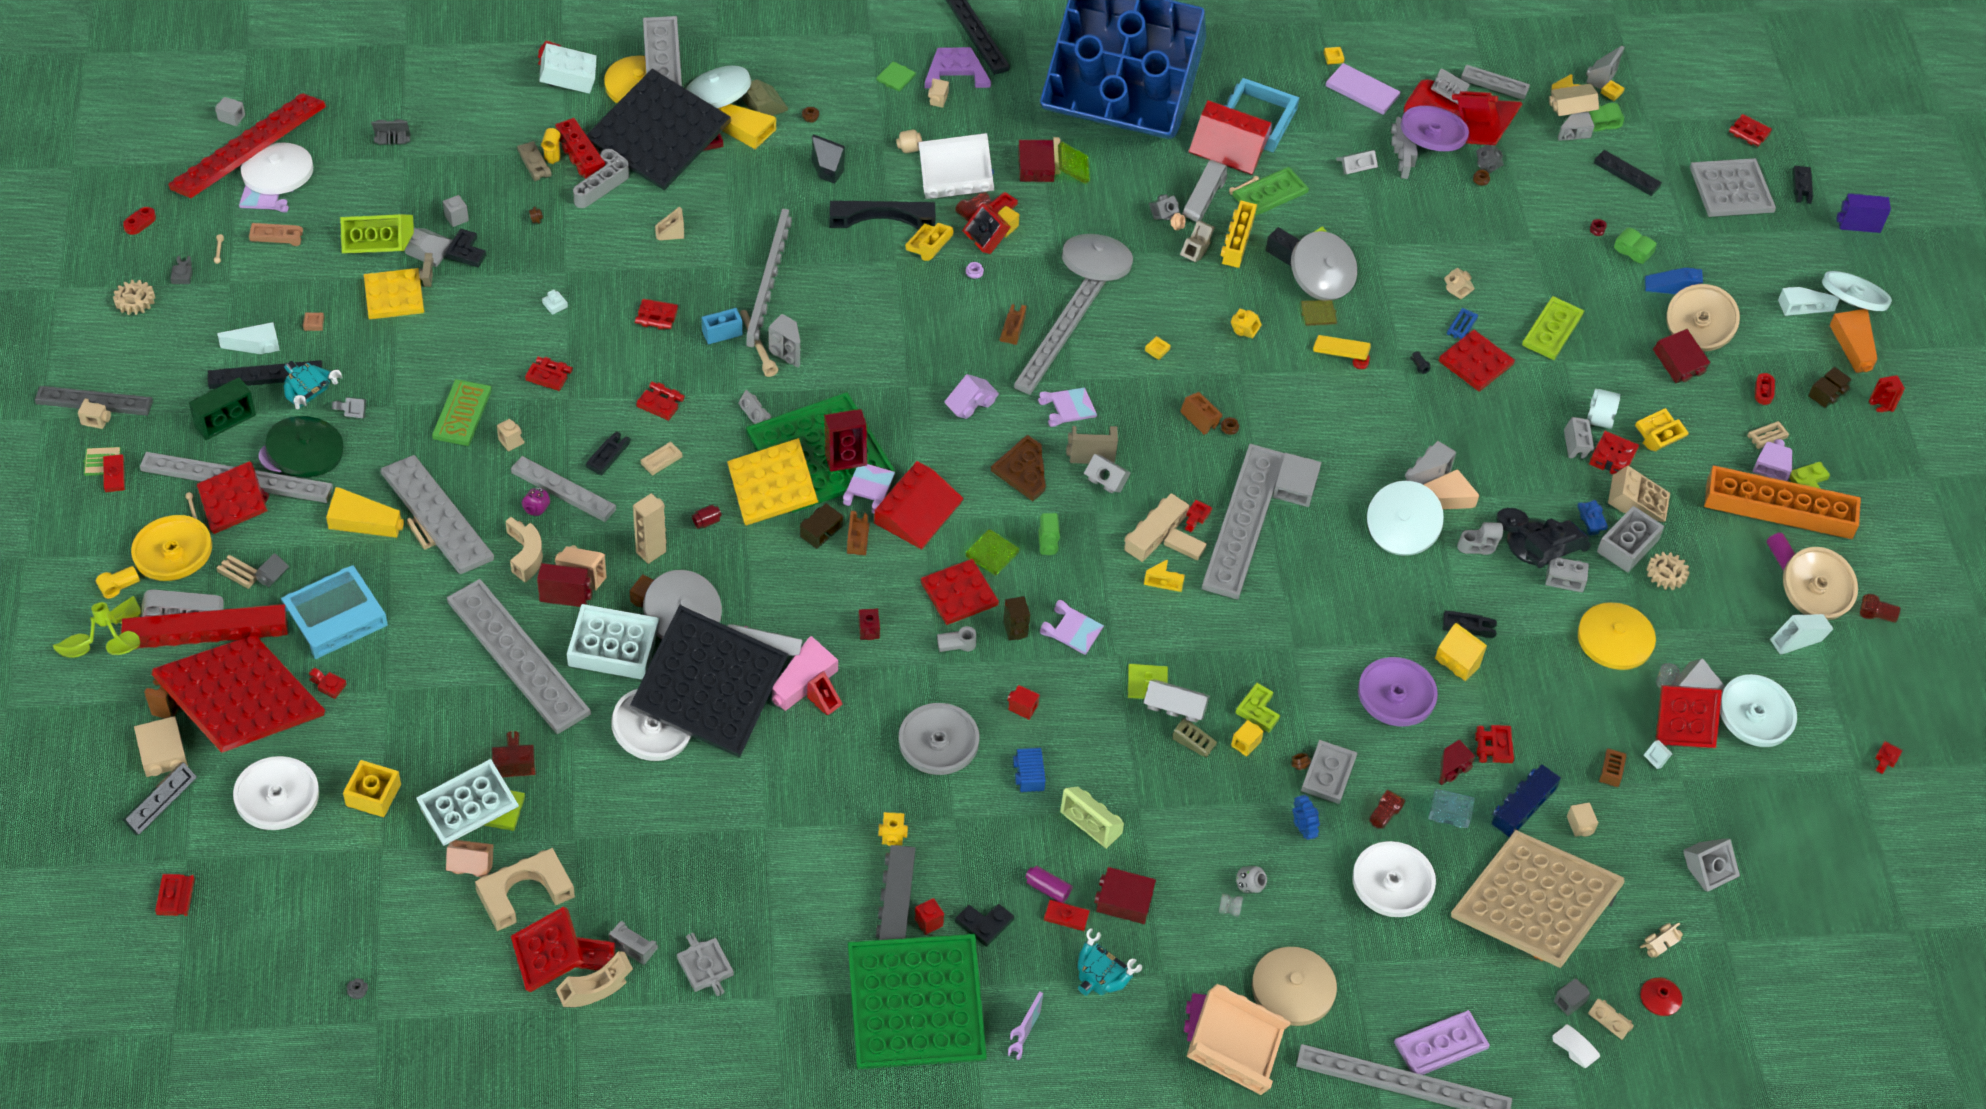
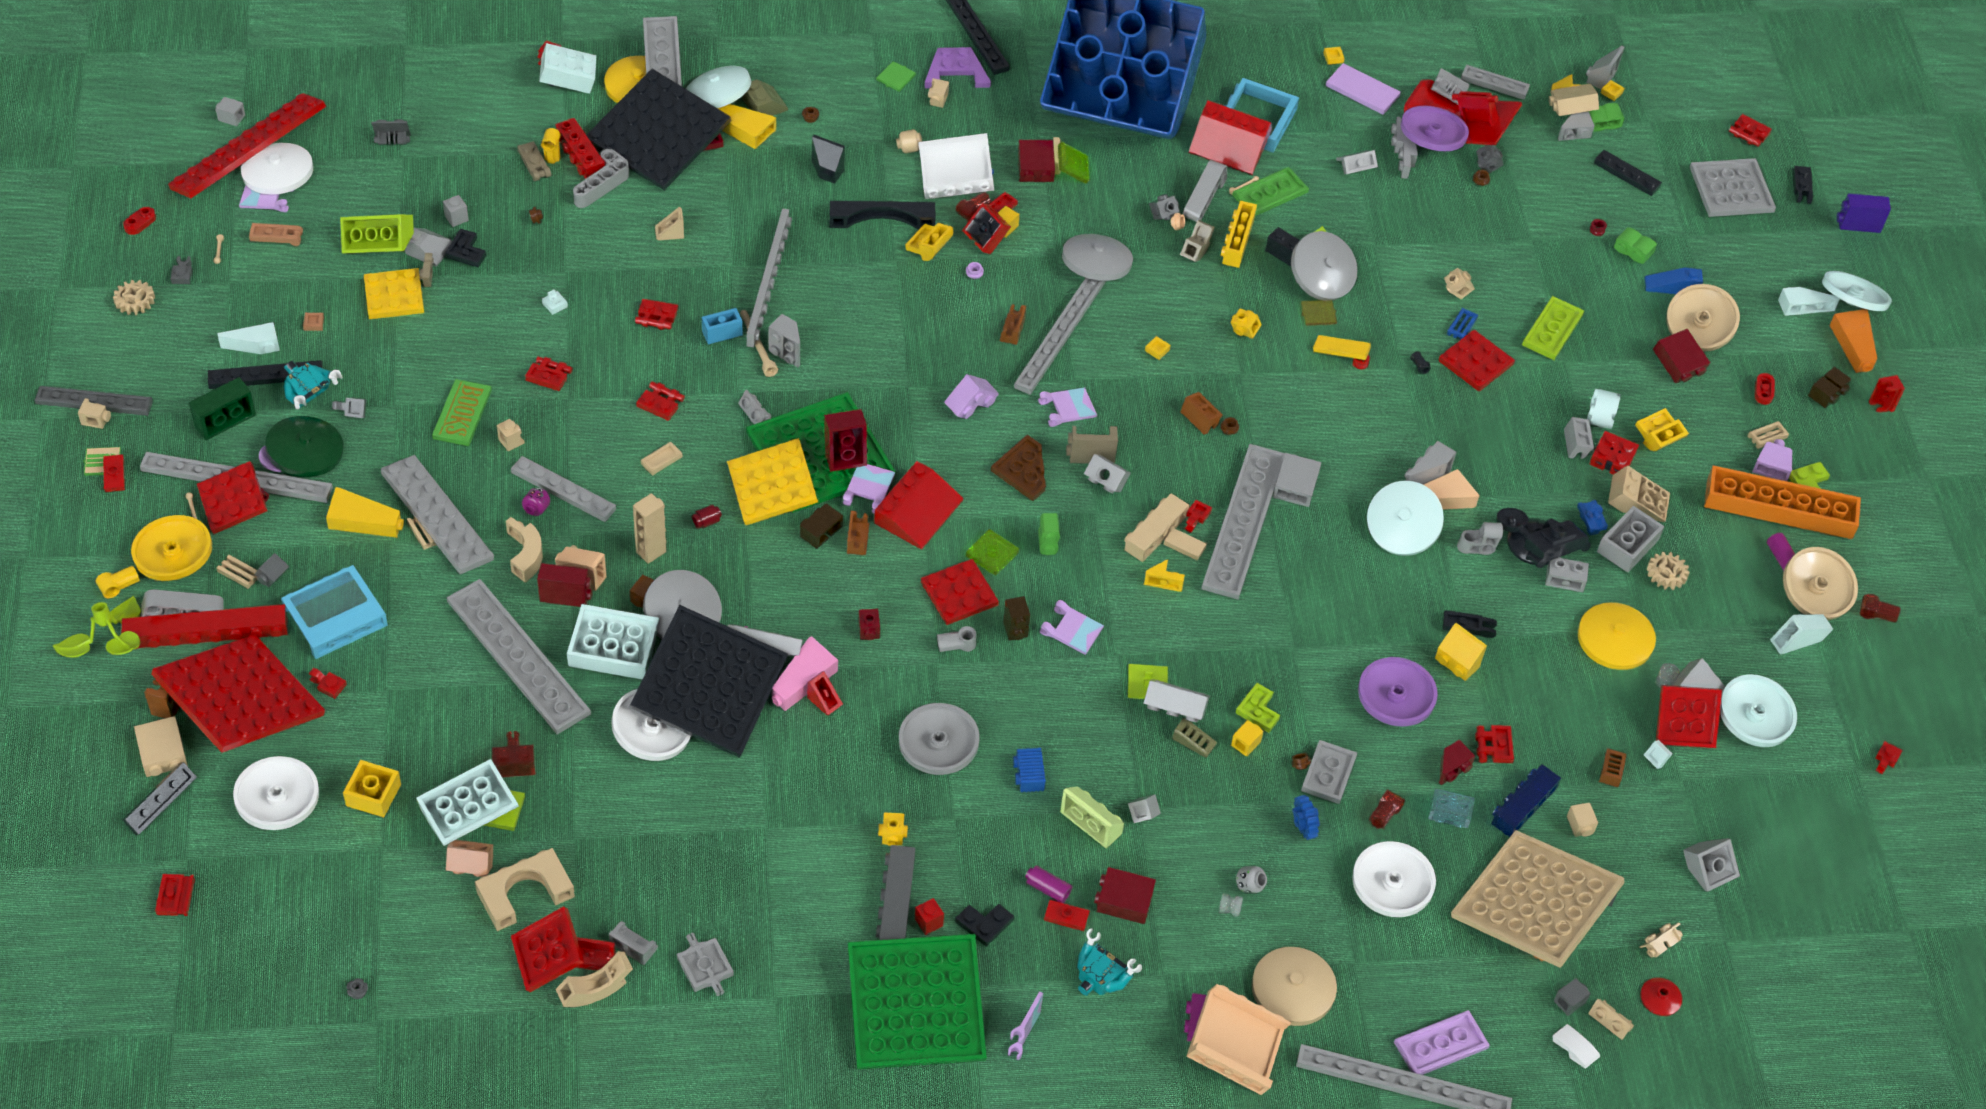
black hinge [586,431,631,476] -> none
red brick [1007,685,1040,720] -> none
none -> light grey panel [1128,794,1161,823]

